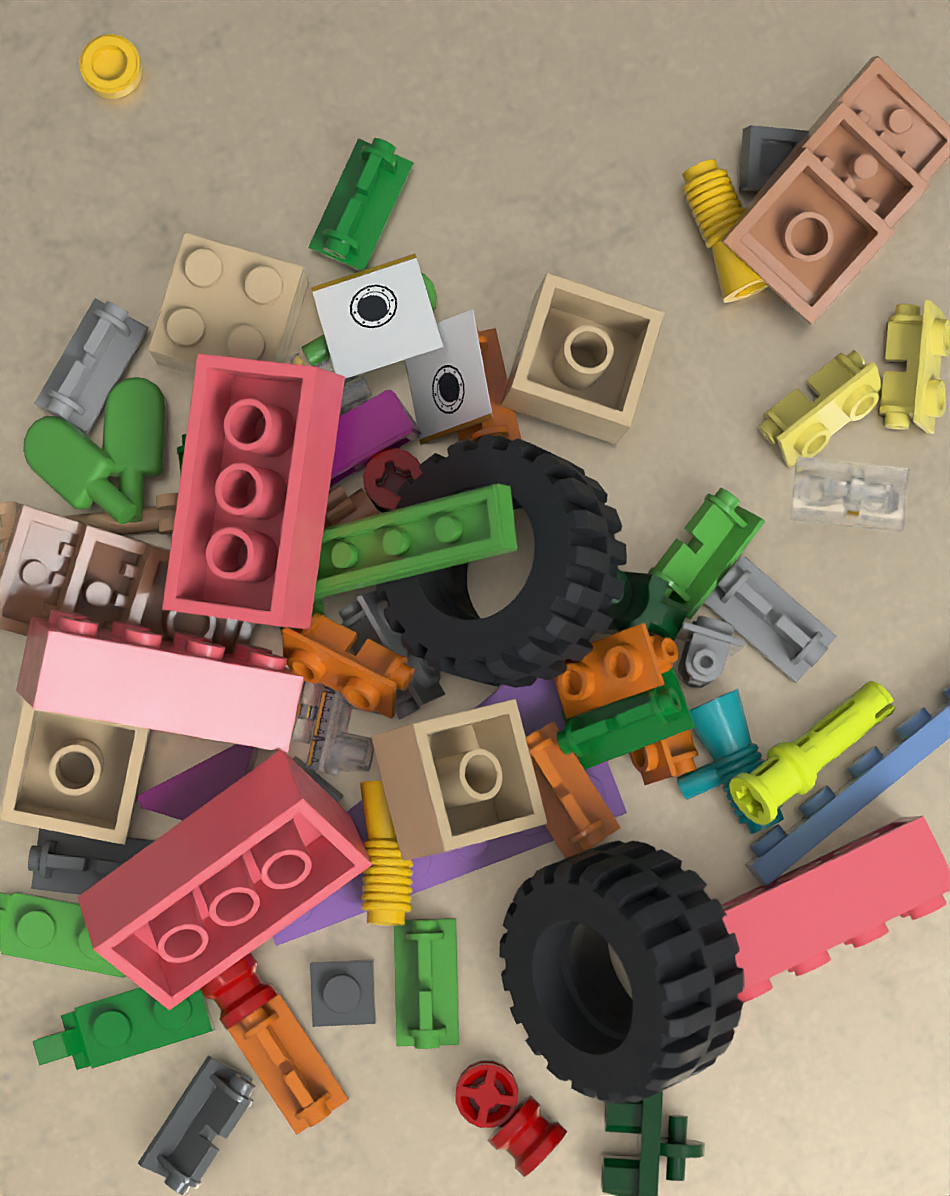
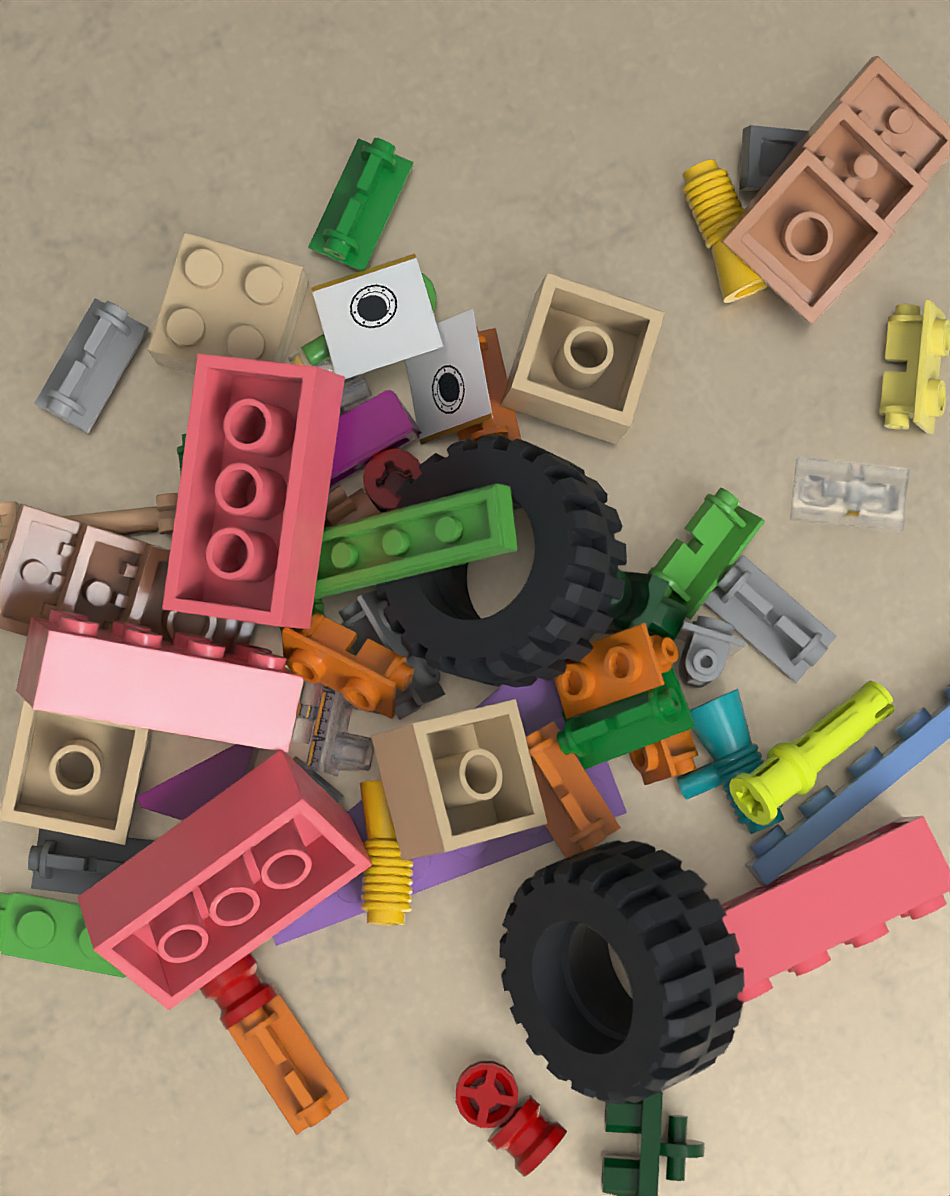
bright green piece [23,416,137,525] -> none
green hinge [32,987,215,1070] -> none
yellow tile [79,34,143,99] -> none
bright green piece [102,377,167,523] -> none
dark grey hinge [138,1056,256,1196] -> none
dark grey plate [310,959,376,1027] -> none
bright green hinge [394,918,459,1049] -> none
light yellow hinge [758,350,882,469] -> none

